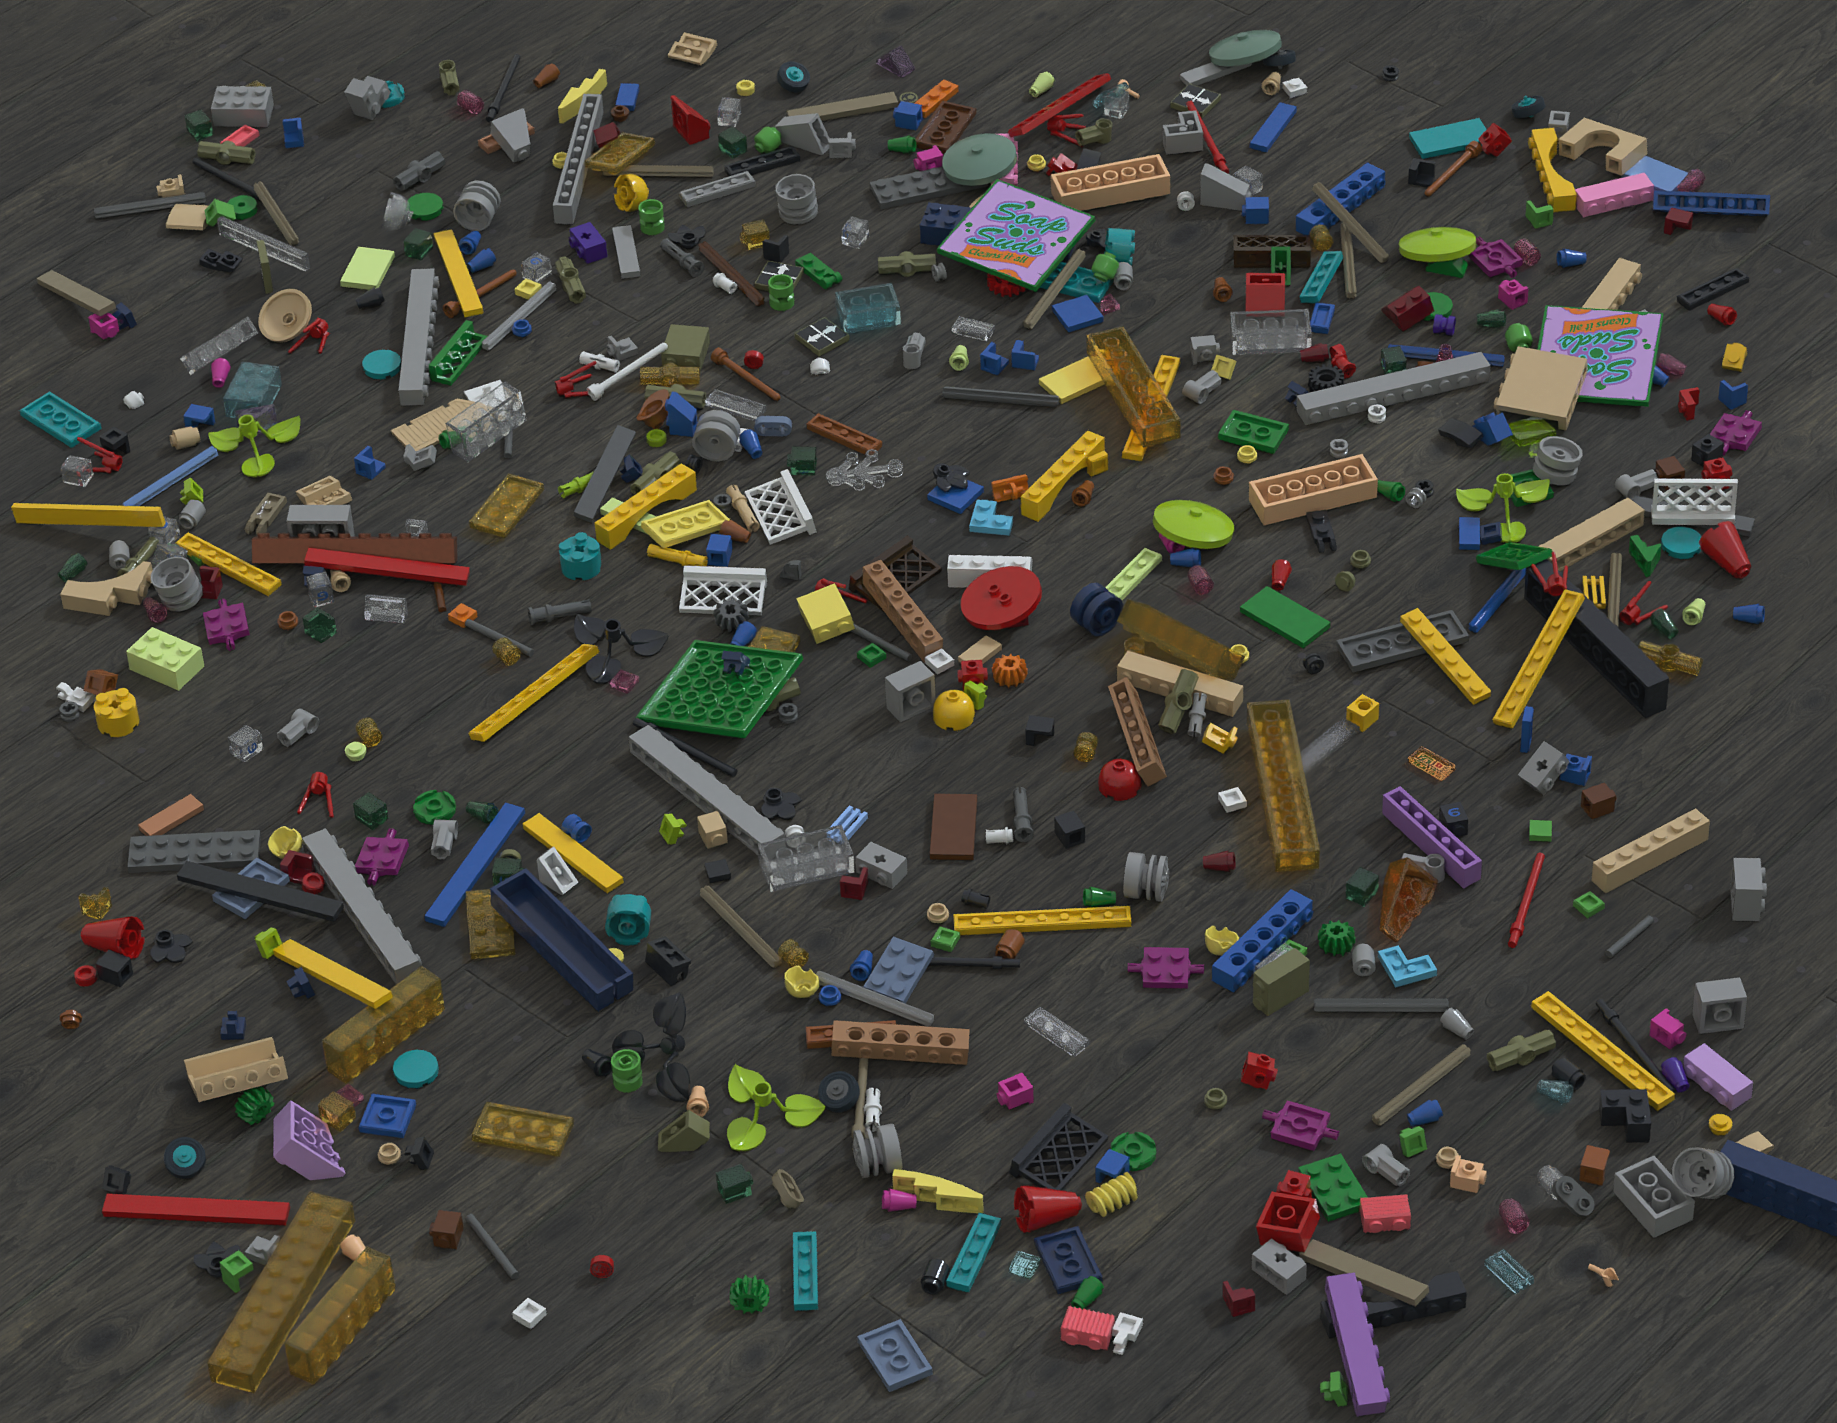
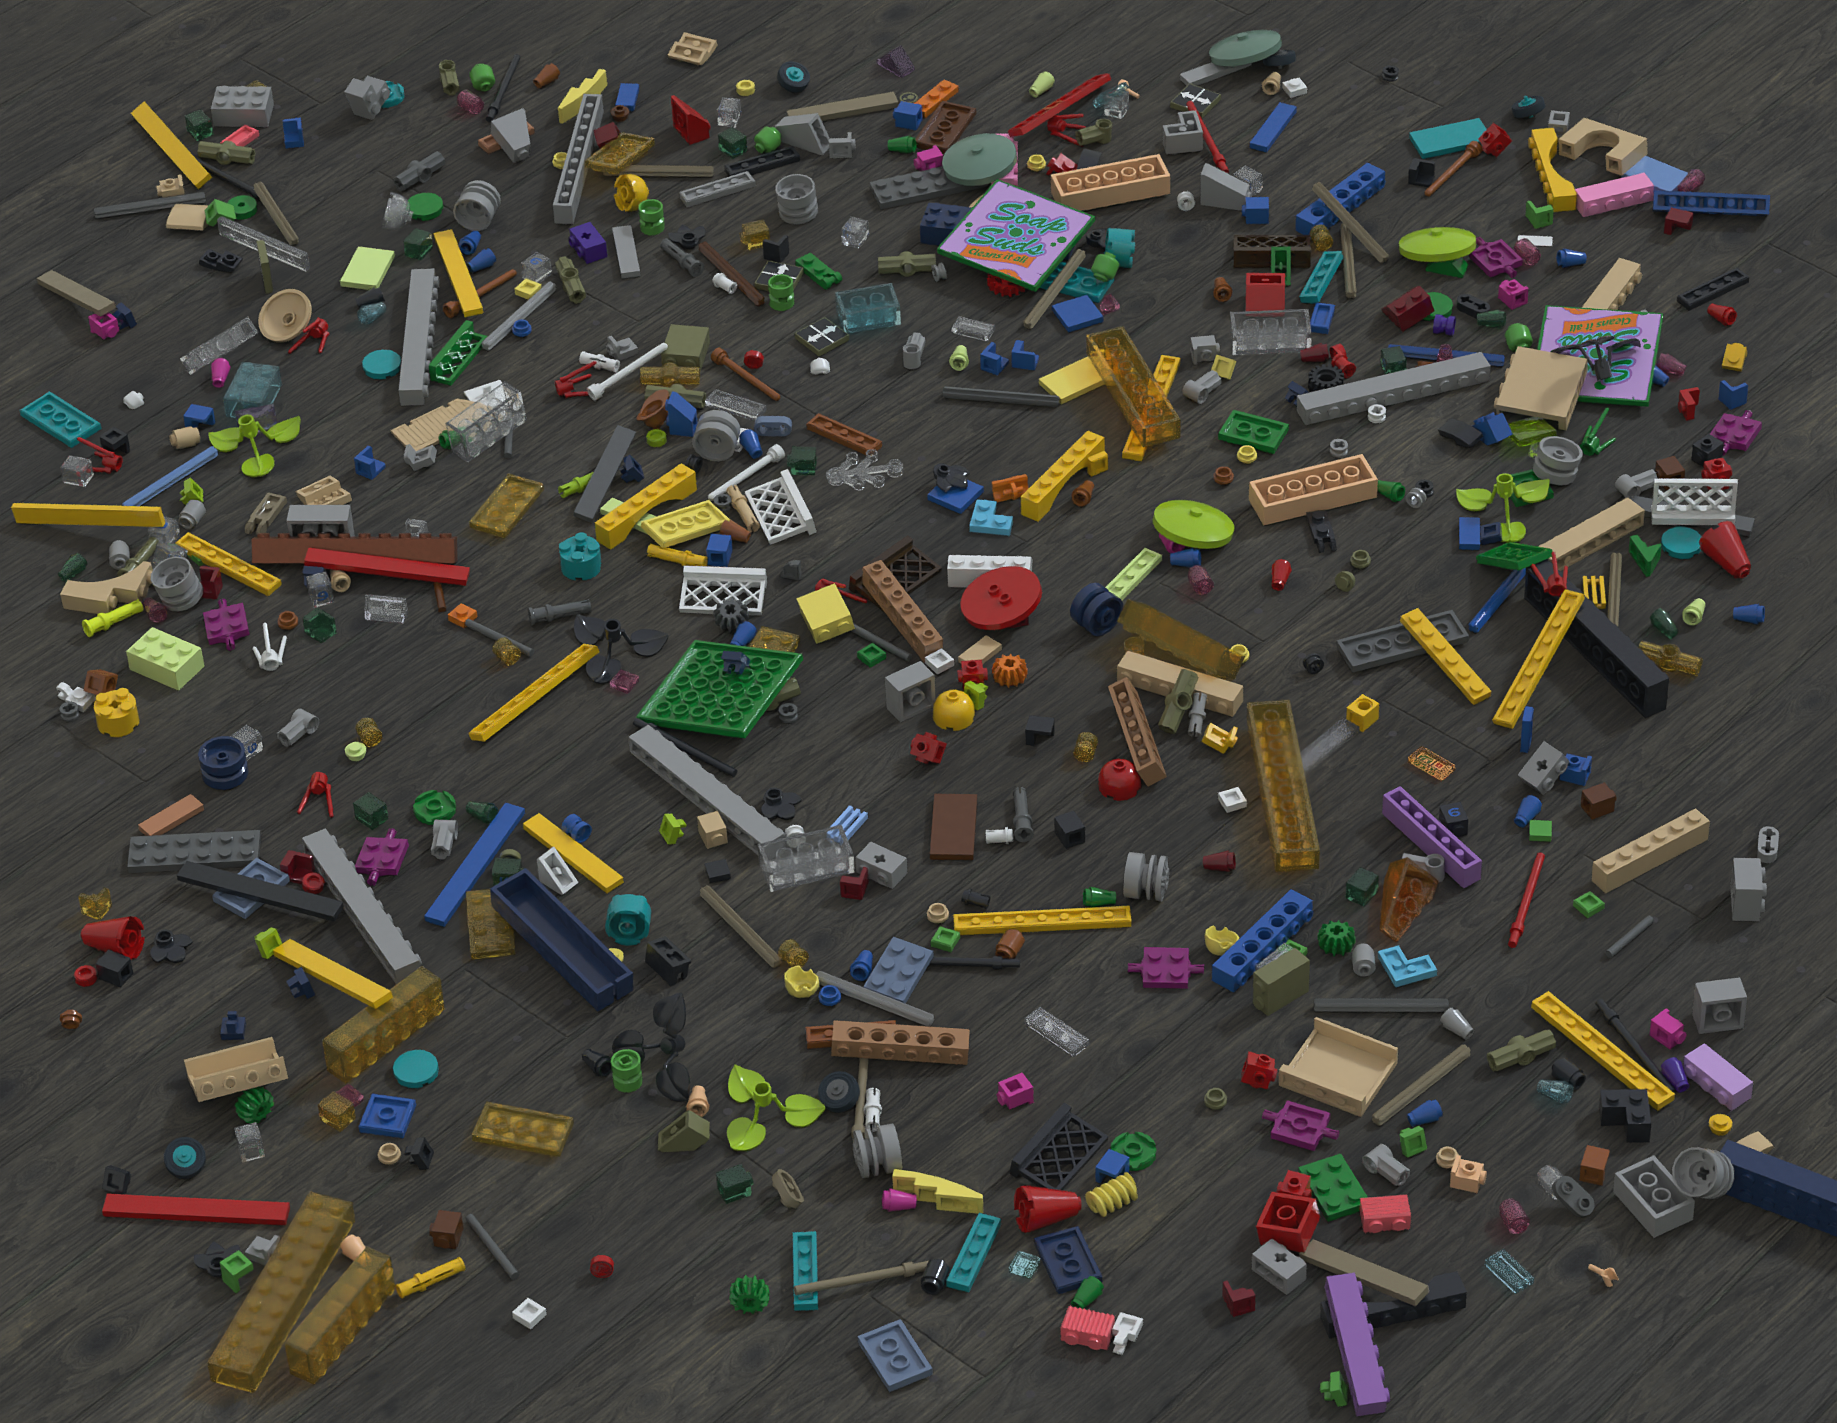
light yellow hair [268,826,303,859] -> none
lavender wedge [273,1100,346,1180] -> none
olive piece [630,451,680,495] -> none
light grey brick [1114,262,1133,290] -> none
green tile [1240,586,1331,649] -> none
red plant [1619,581,1668,625] -> none
none -> neon yellow pin [82,599,144,637]
none -> yellow tile [131,101,212,189]
none -> dark blue wheel [198,736,249,790]
none -> clear brick [234,1122,265,1163]
none -> white plant [253,623,287,671]
none -> clear light blue cone [357,302,386,324]
none -> yellow pin [395,1257,465,1299]
none -> bright green head [469,64,495,91]
none -> white piece [708,444,785,501]
none -> dark tan bar [794,1261,928,1295]
none -> red brick [910,732,947,764]
none -> tan panel [1279,1017,1398,1117]
none -> black beam [1456,294,1490,320]
none -> blue cone [1514,795,1542,828]
none -> white sticker [1518,235,1552,246]
none -> black plant [1551,336,1641,381]
none -> green plant [1579,408,1616,456]
none -> light grey beam [1757,826,1779,863]

